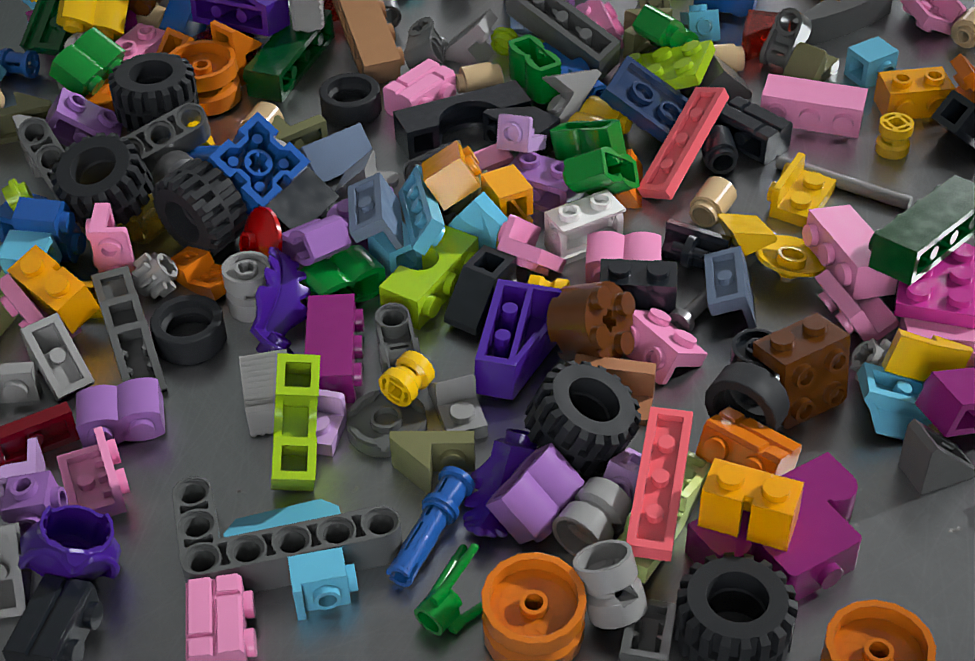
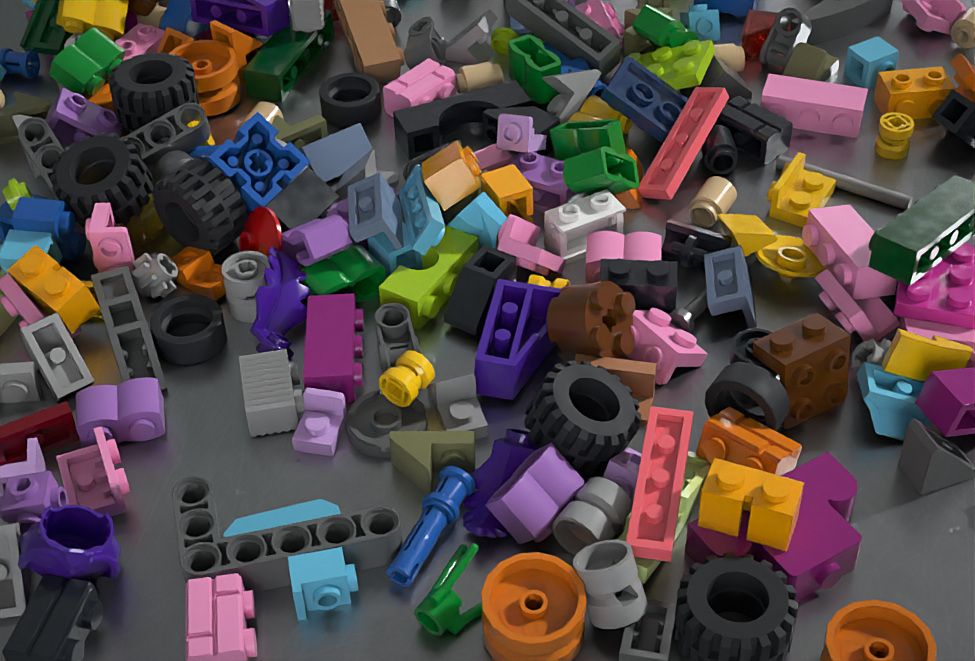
lime arch [271,353,320,491] -> none

